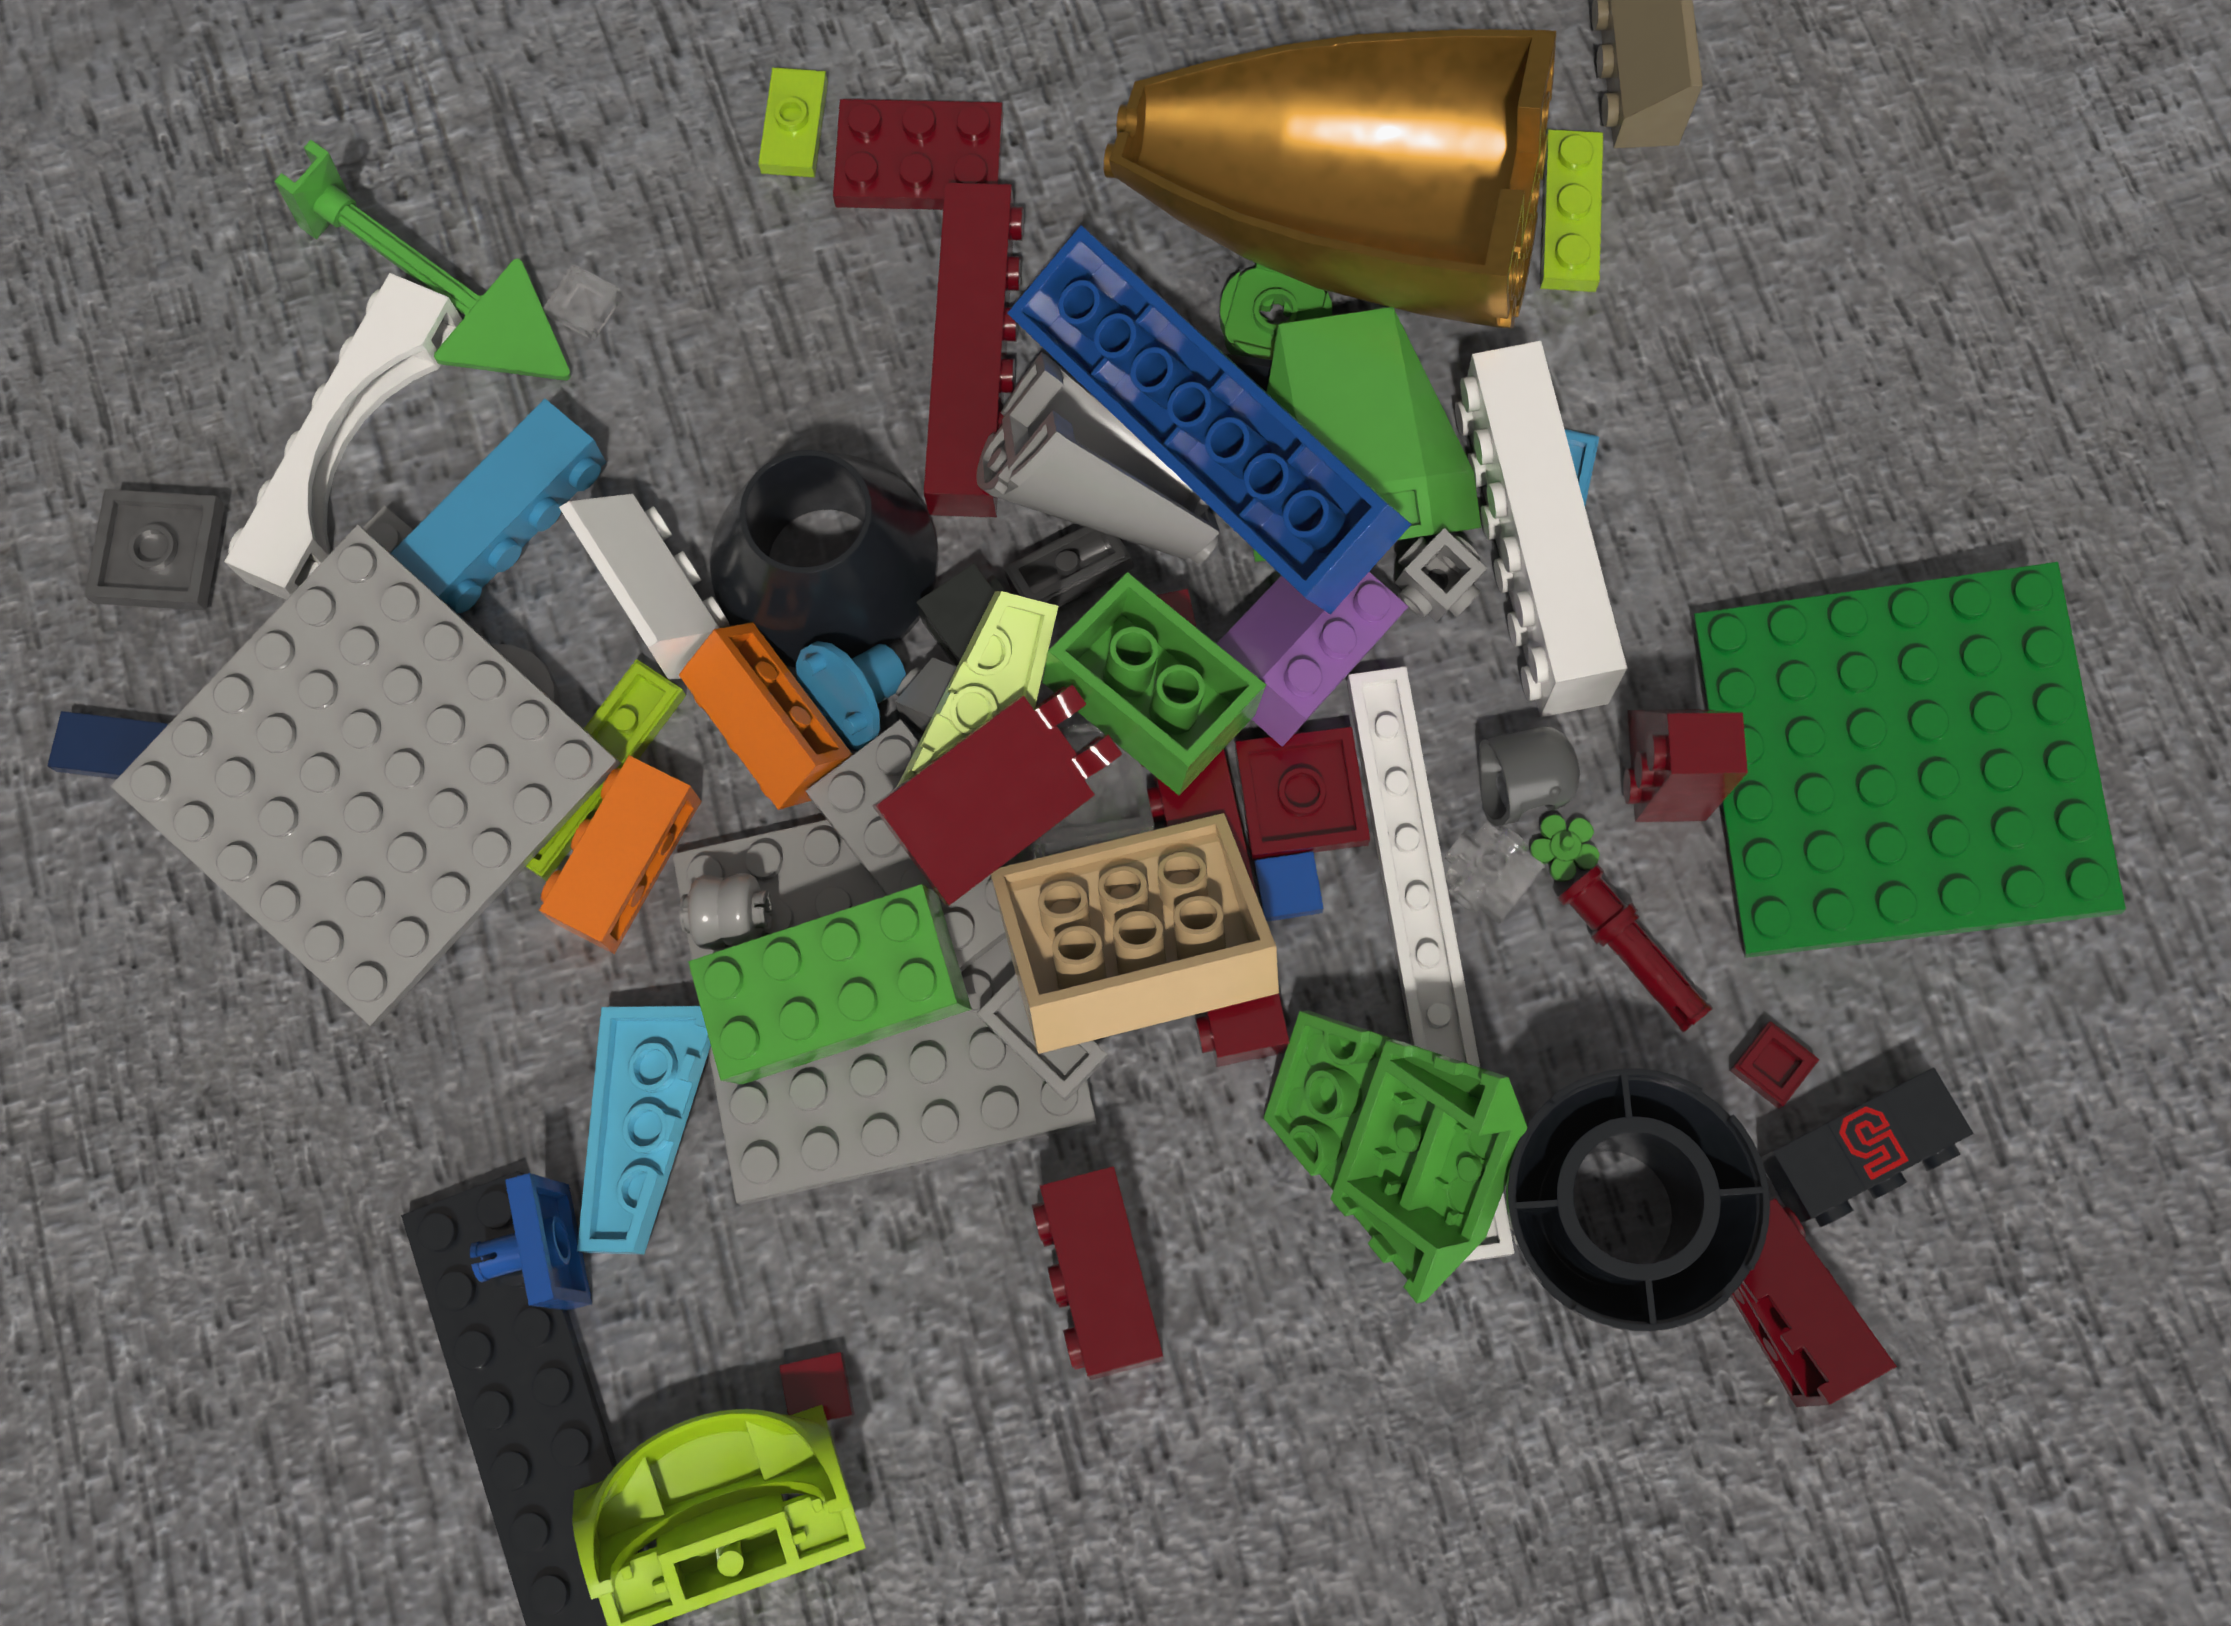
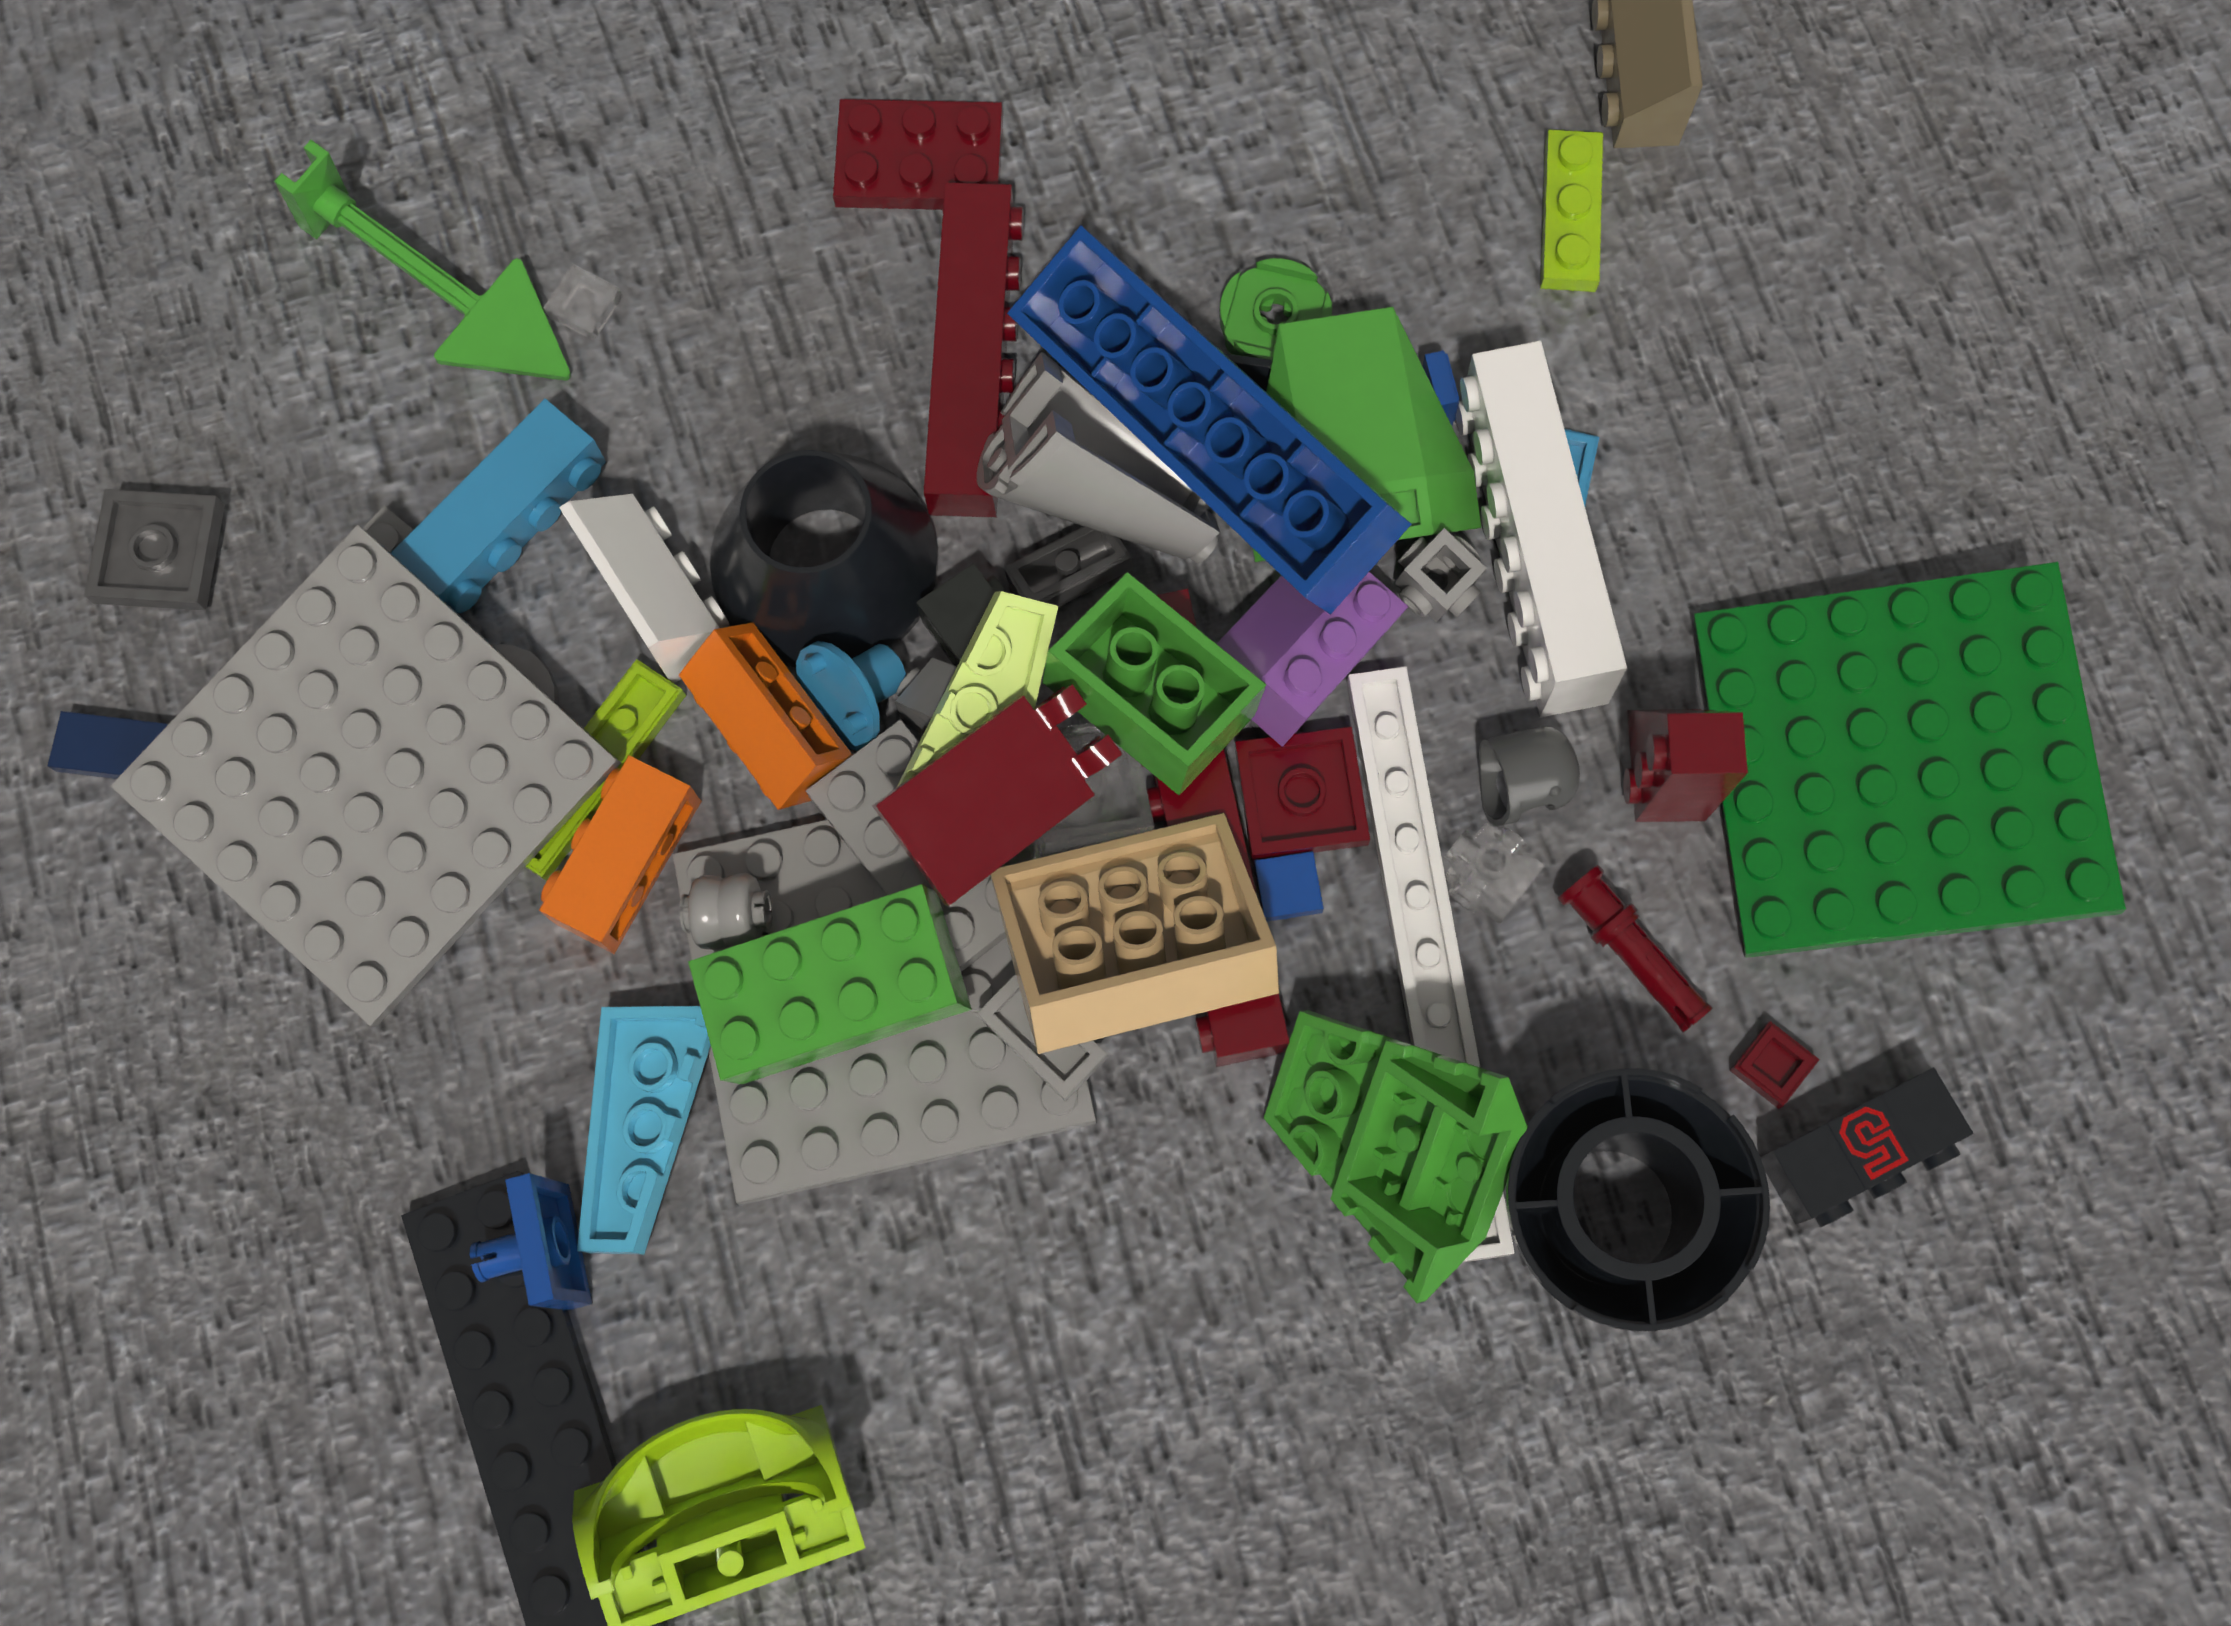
white arch [224,273,463,600] -> none
lime plate [758,67,828,178] -> none
dark red tile [779,1352,855,1421] -> none
dark red brick [1032,1166,1163,1380] -> none
pearl gold panel [1104,29,1556,329] -> none
bright green plant [1530,815,1599,882] -> none
dark red wedge [1731,1198,1897,1407] -> none
none -> blue tile [1422,350,1460,425]

